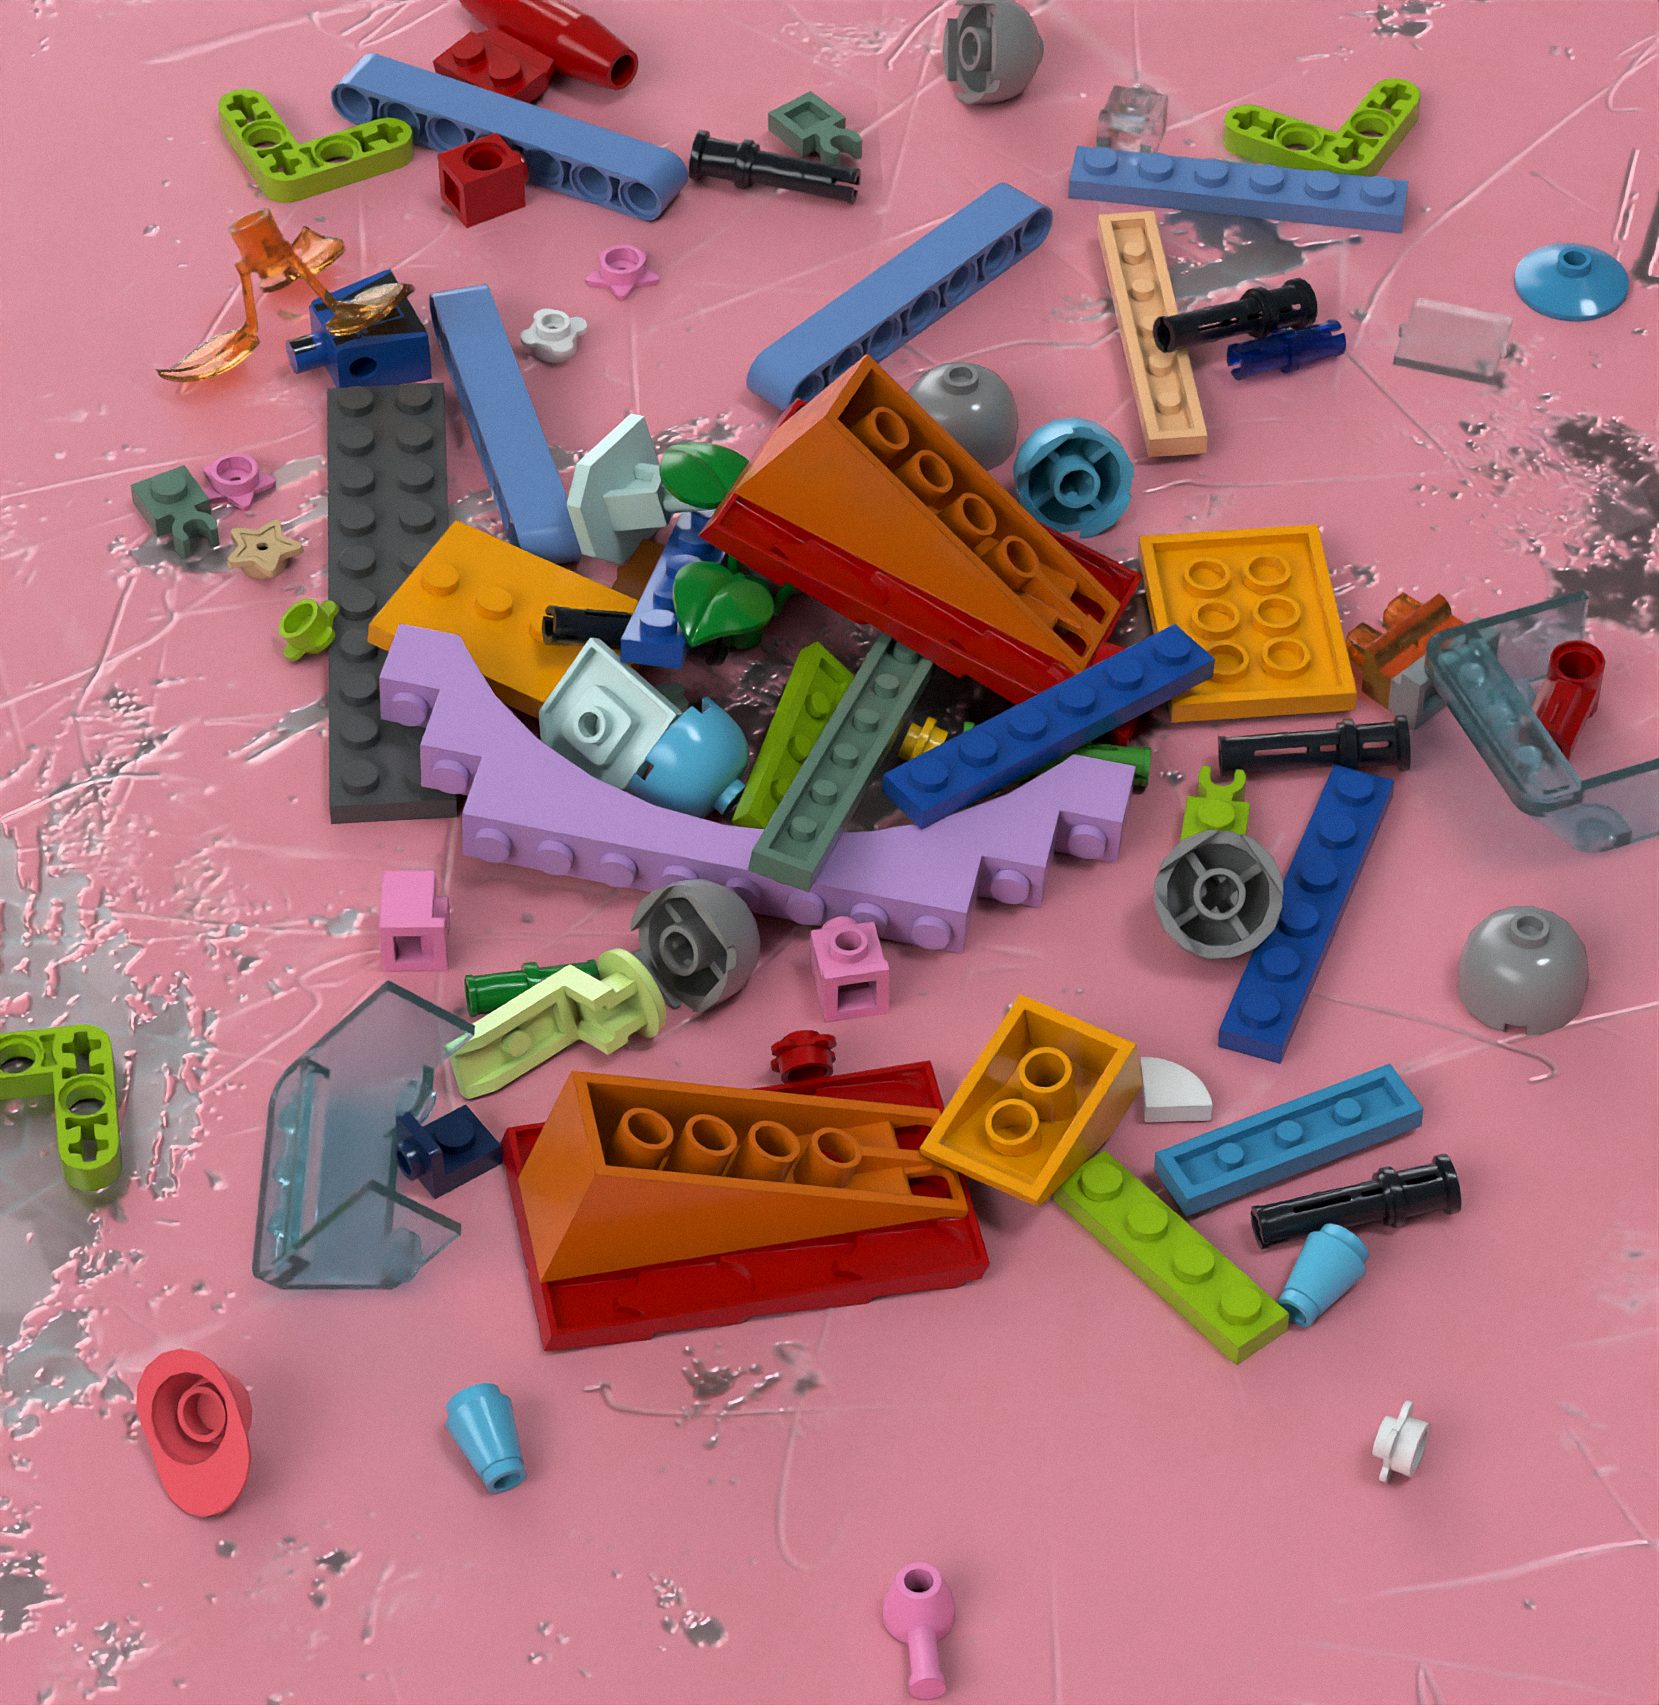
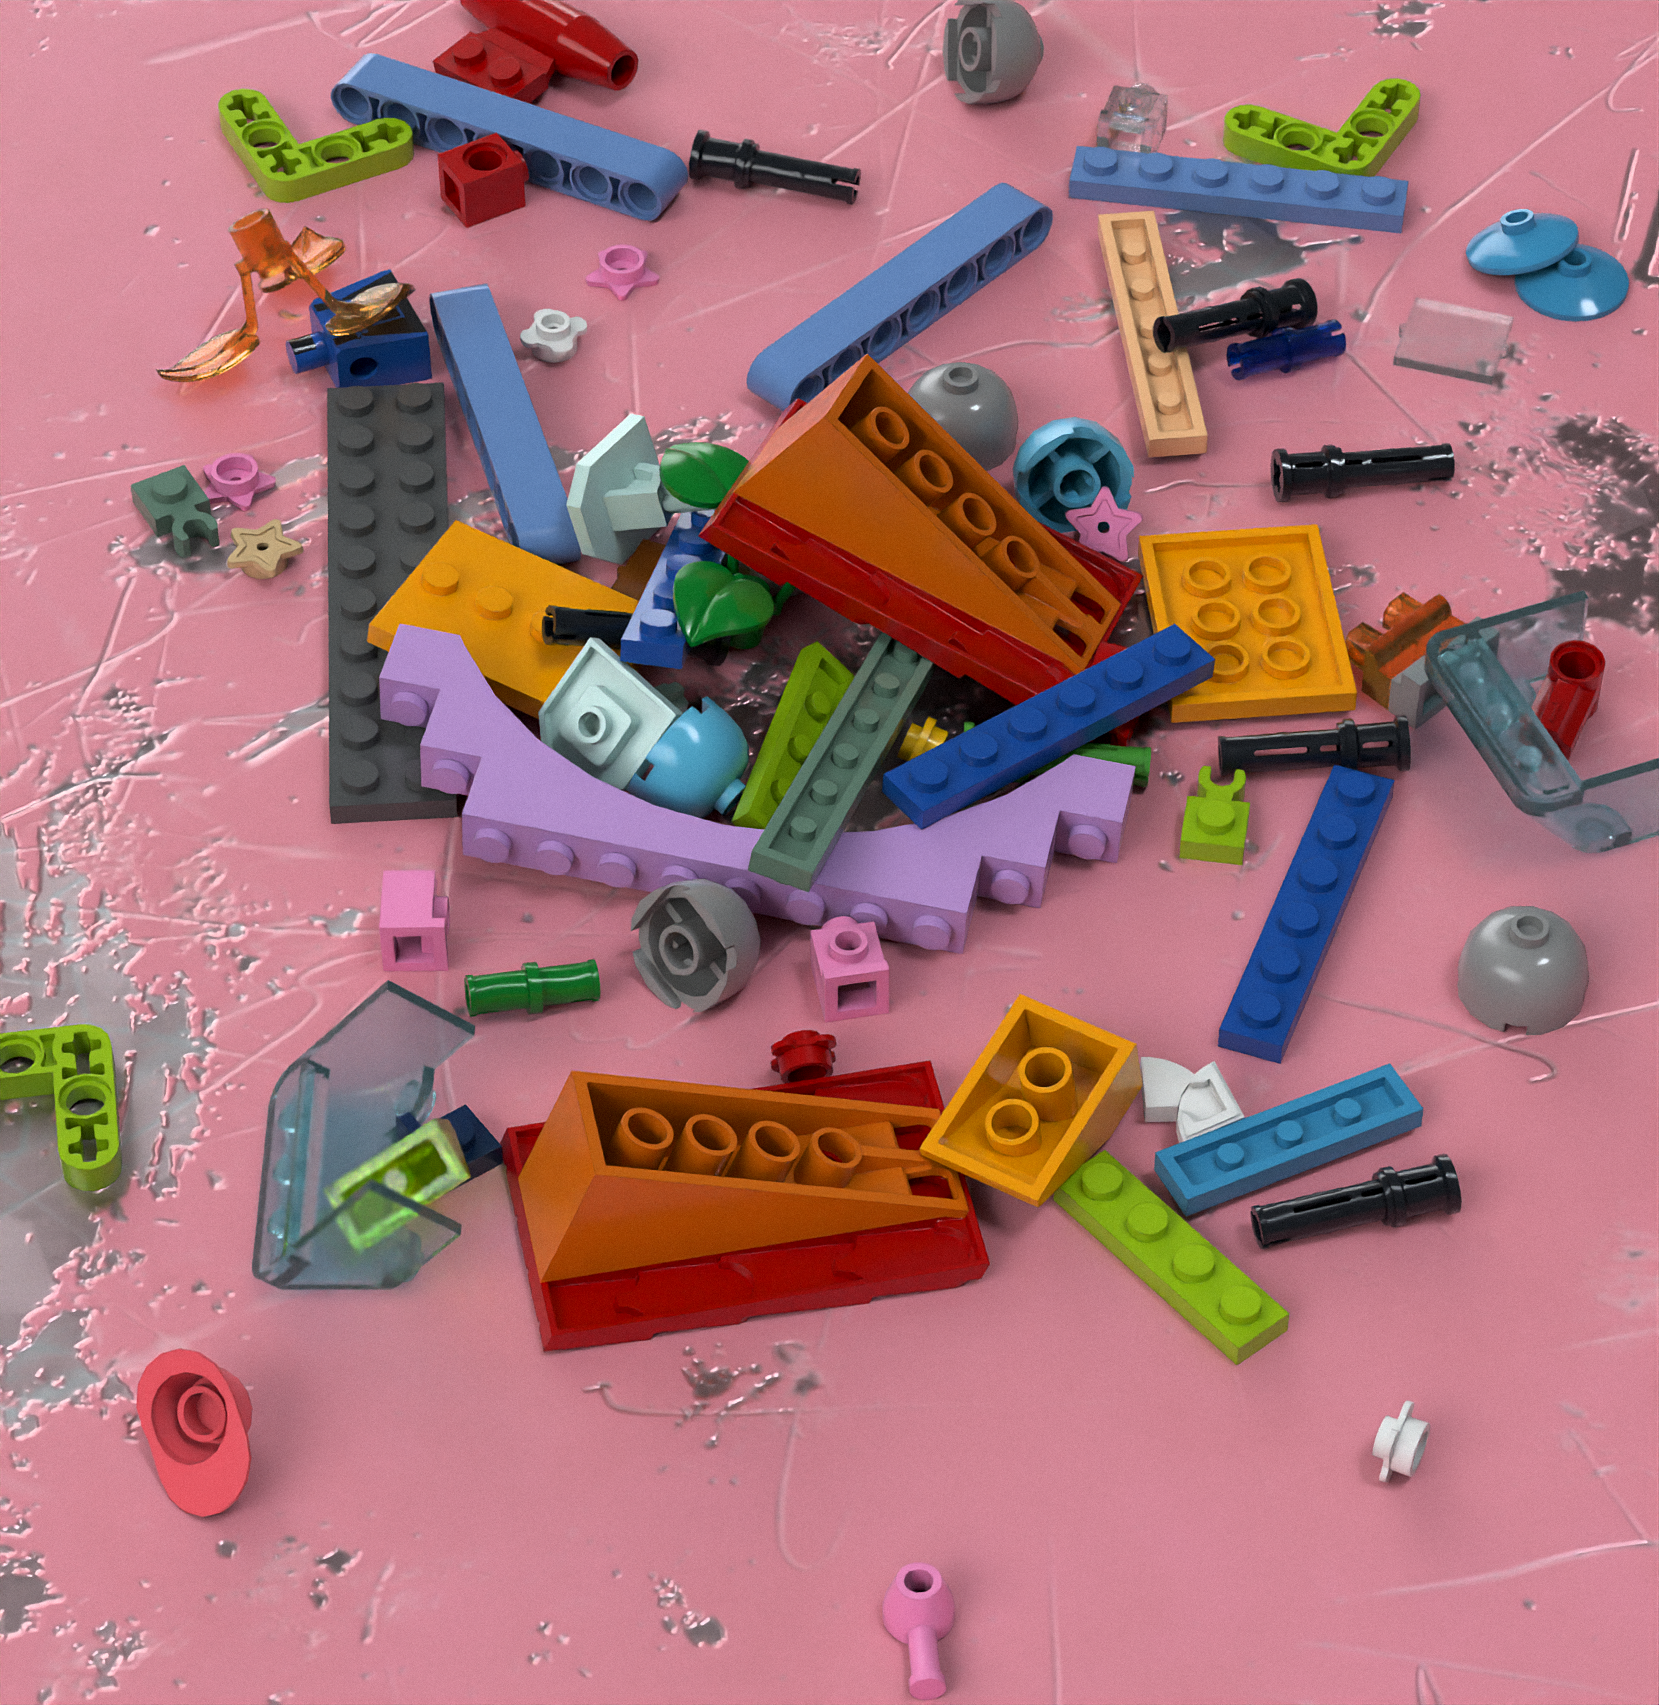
lime plate [279,598,339,661] -> none
yellowish green piece [444,948,667,1099] -> none
medium azure cone [445,1383,527,1494] -> none
sand green plate [768,91,862,166] -> none
light grey cylinder [1154,830,1283,959] -> none
medium azure cone [1277,1223,1369,1327] -> none
none -> clear neon green slope [323,1118,471,1249]
none -> bright pink plate [1065,486,1143,562]
none -> white tile [1176,1061,1244,1143]
none -> black pin [1271,443,1455,502]
none -> dark azure dish [1466,209,1579,275]

